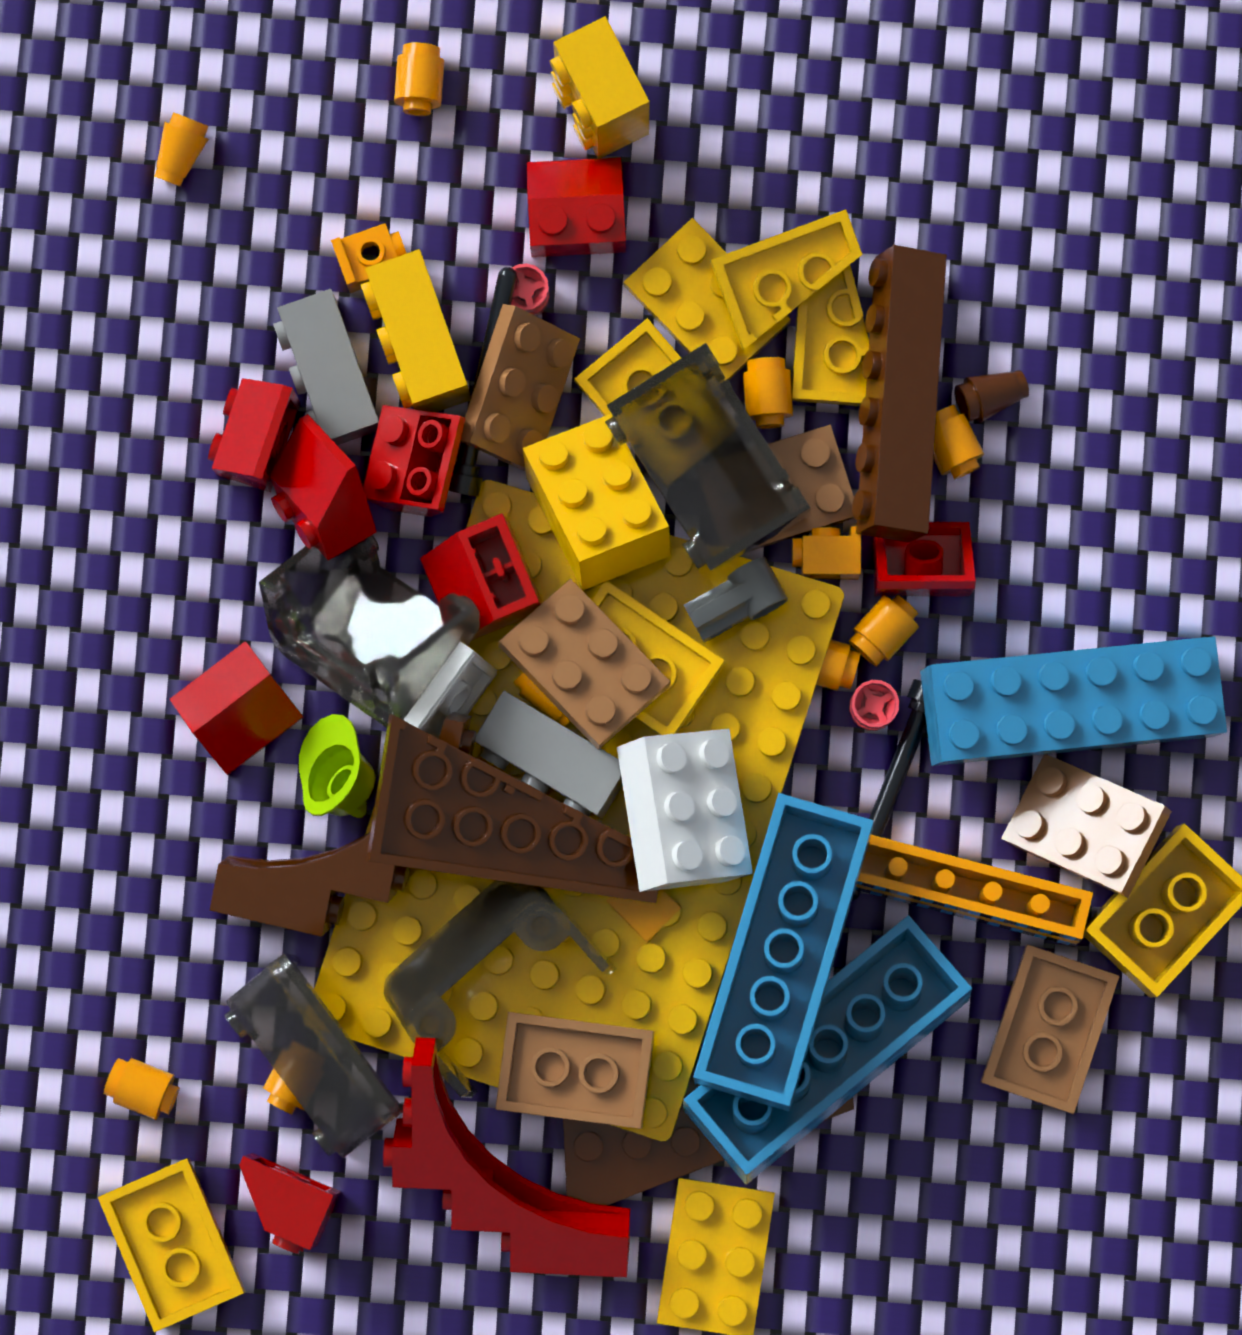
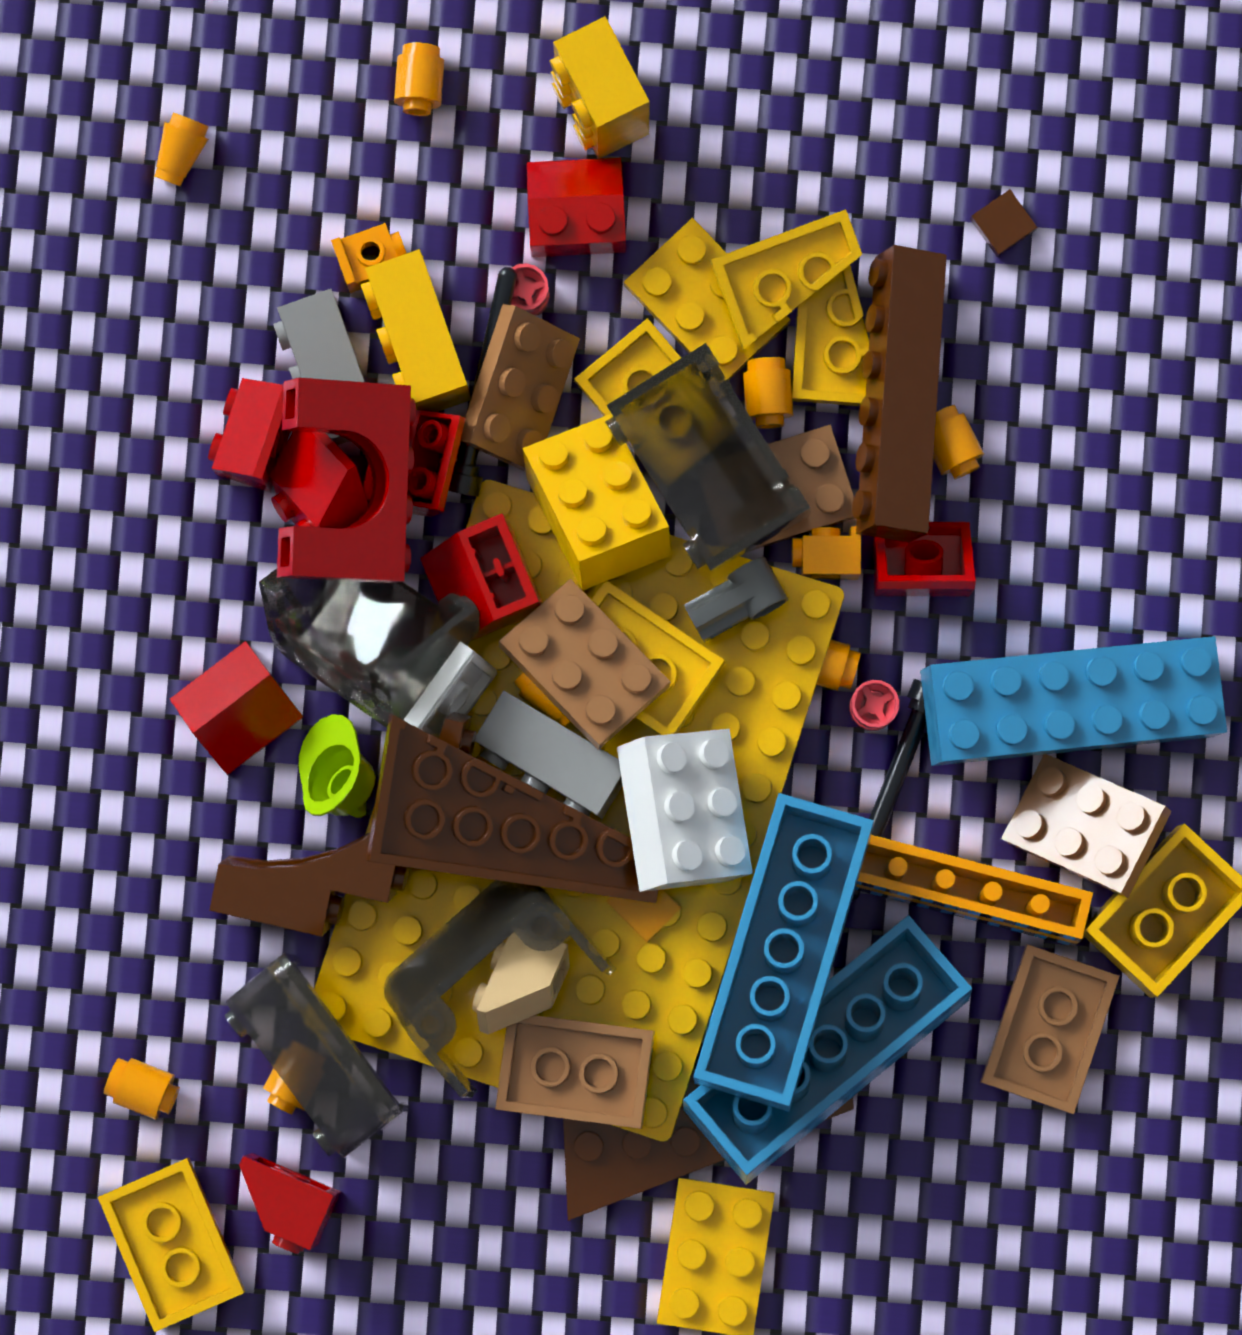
red arch [383,1037,630,1278] -> none
light orange brick [848,595,919,667] -> none
reddish brown cone [954,370,1029,423] -> none
none -> red arch [277,378,416,583]
none -> tan slope [472,927,570,1034]
none -> reddish brown tile [970,189,1038,257]

